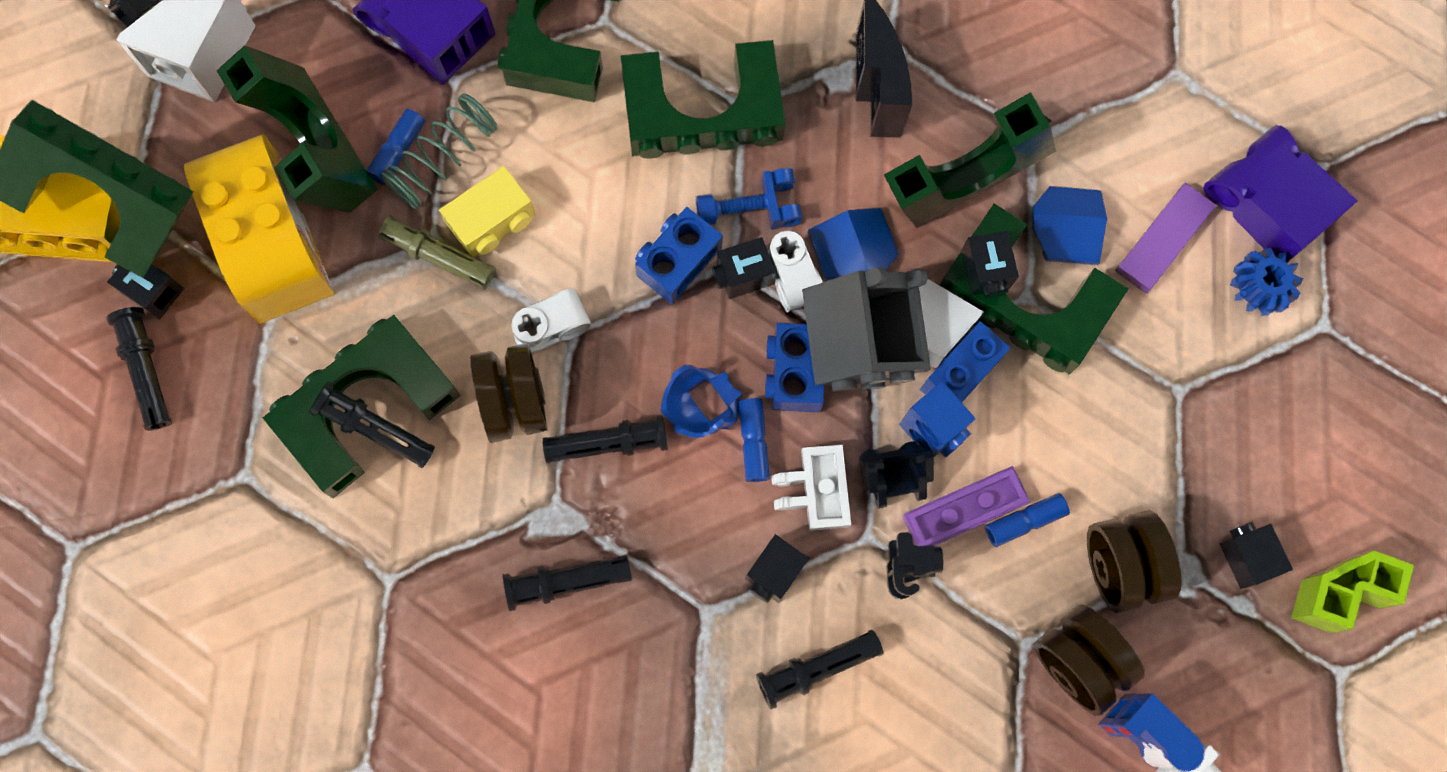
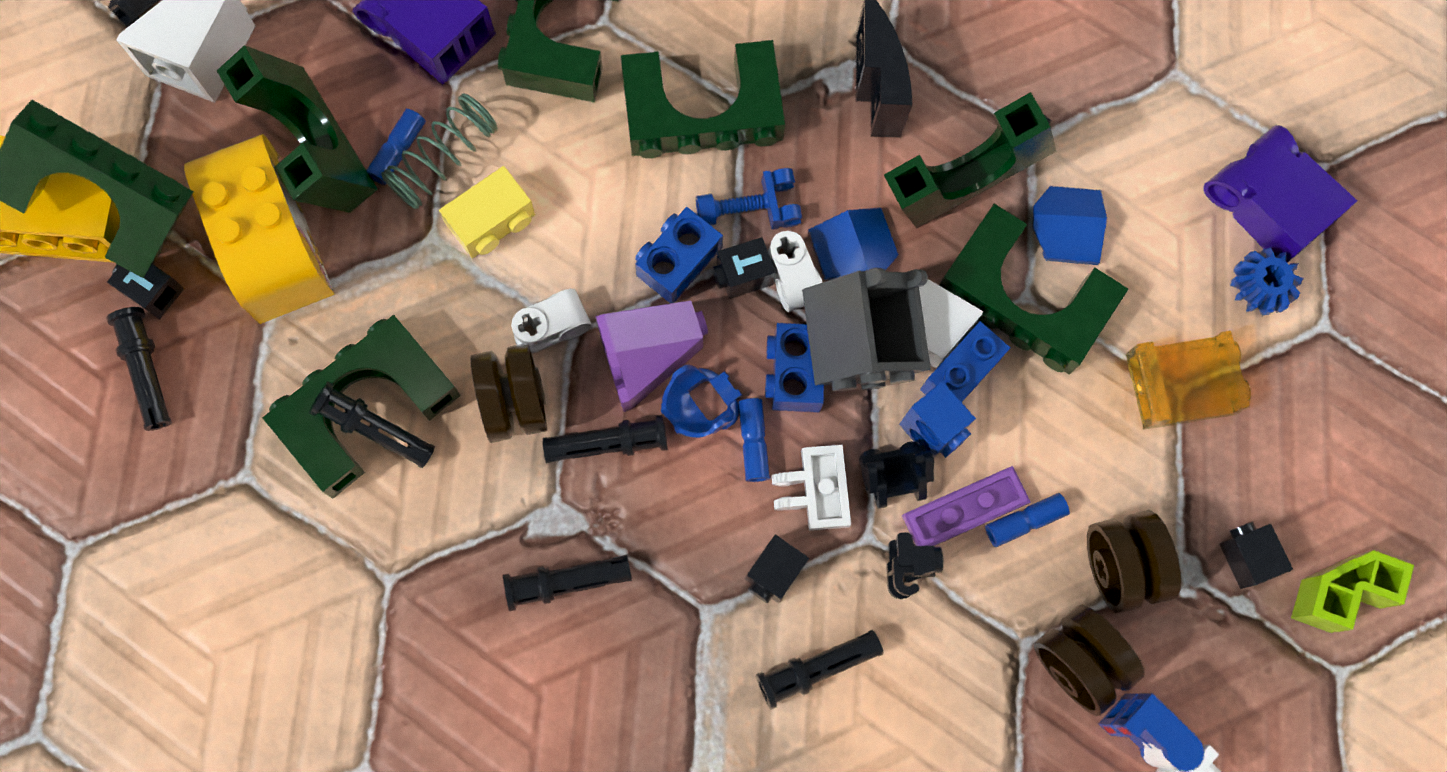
olive pin [378,216,496,290] -> none
black brick [961,231,1019,298] -> none
medium lavender tile [1115,182,1216,294] -> none
none -> medium lavender slope [596,301,708,412]
none -> clear yellow panel [1126,330,1251,430]

